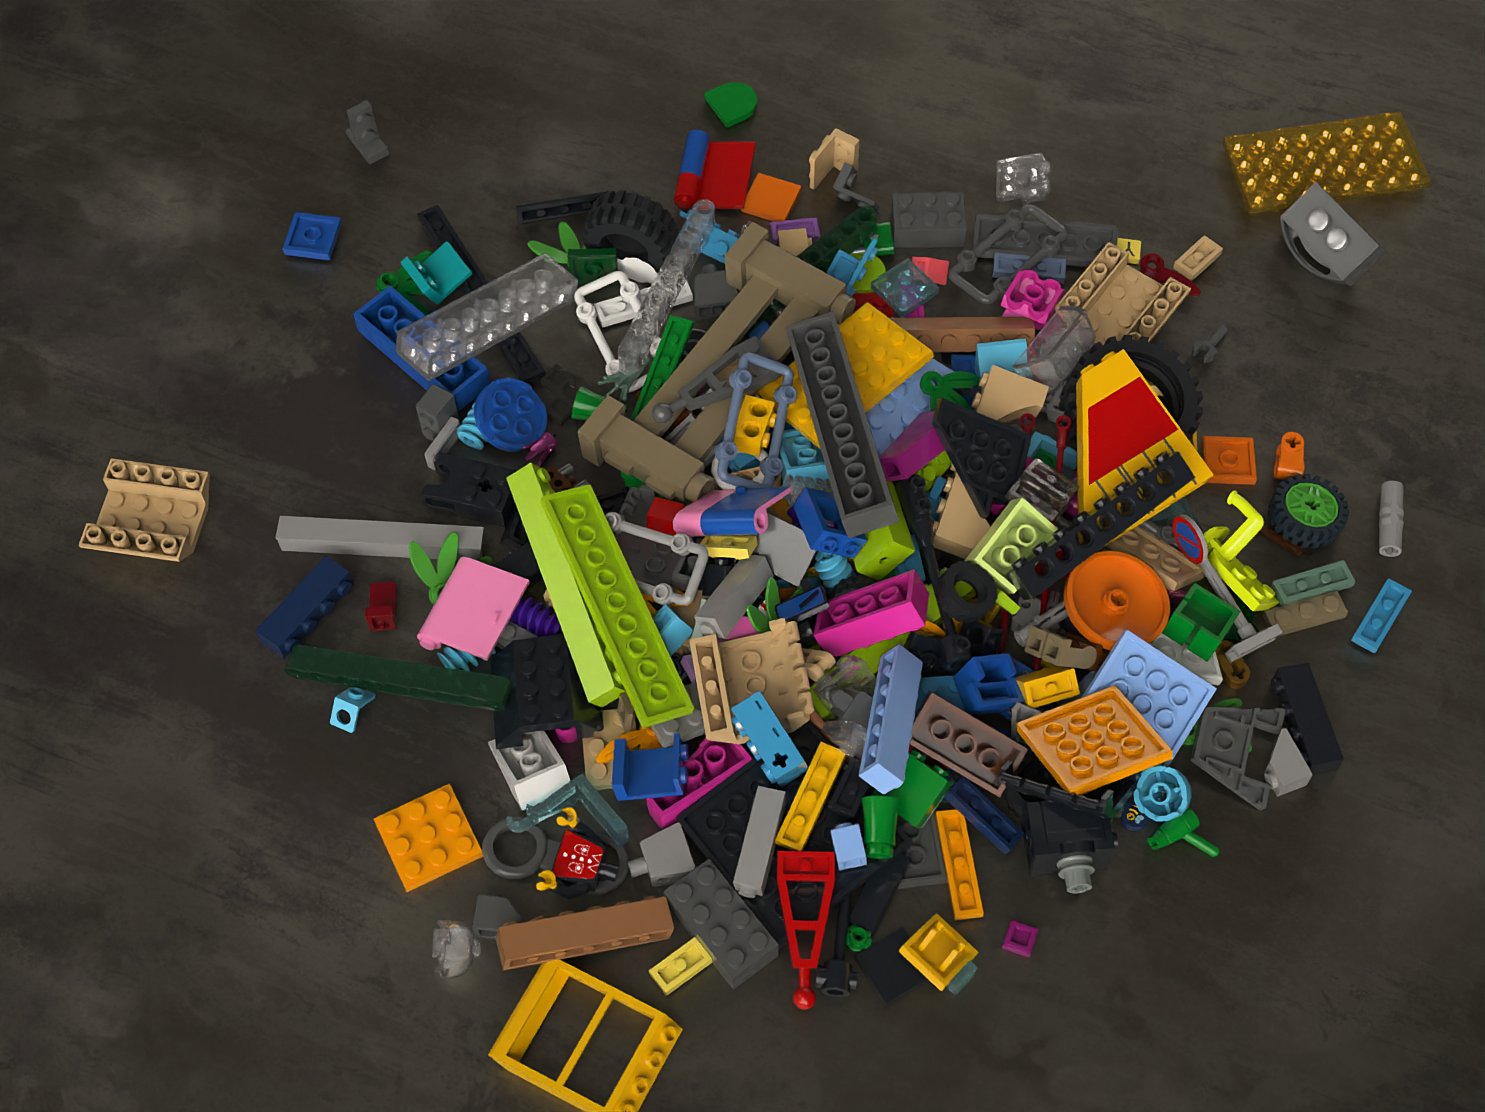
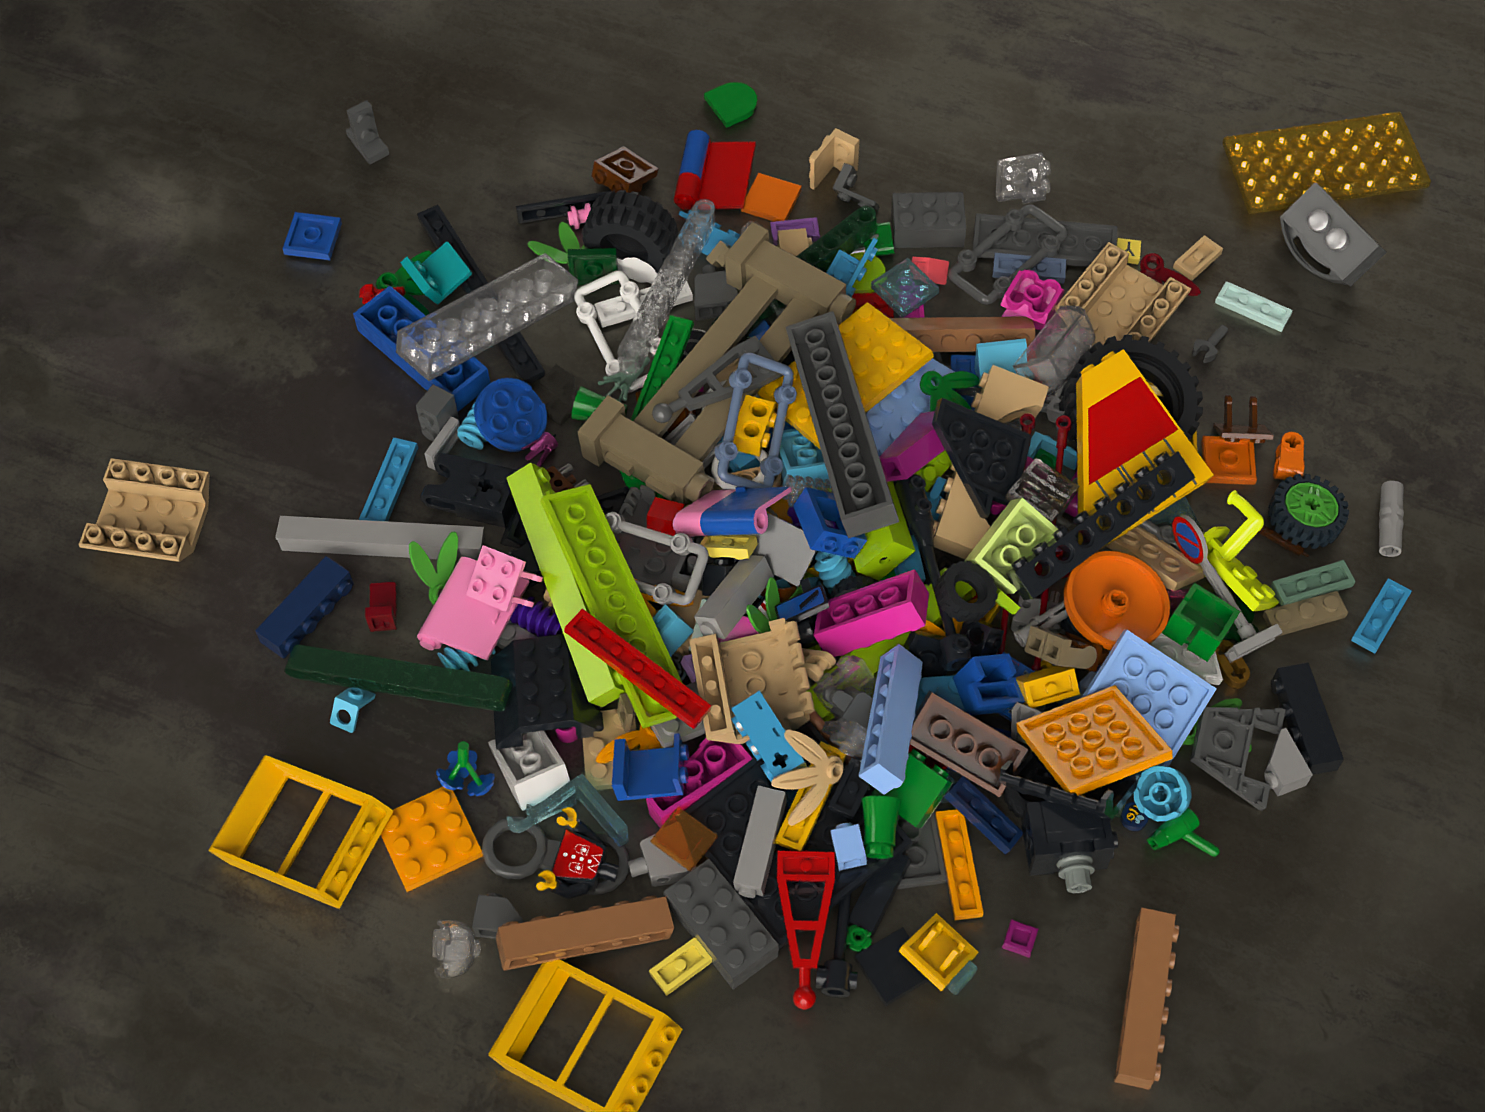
none -> yellow window [208,755,393,908]
none -> red bar [359,284,405,304]
none -> dark azure plate [359,437,418,522]
none -> blue plant [436,742,495,796]
none -> bright pink plate [466,545,543,612]
none -> red plate [564,608,712,729]
none -> bright pink wheel [567,203,591,230]
none -> reddish brown plate [591,146,659,193]
none -> clear orange piece [650,807,718,872]
none -> dark tan piece [706,240,731,268]
none -> tan plant [771,729,843,826]
none -> medium nougat brick [1114,908,1179,1089]
none -> reddish brown plate [1213,395,1274,443]
none -> light aqua tile [1215,281,1293,332]

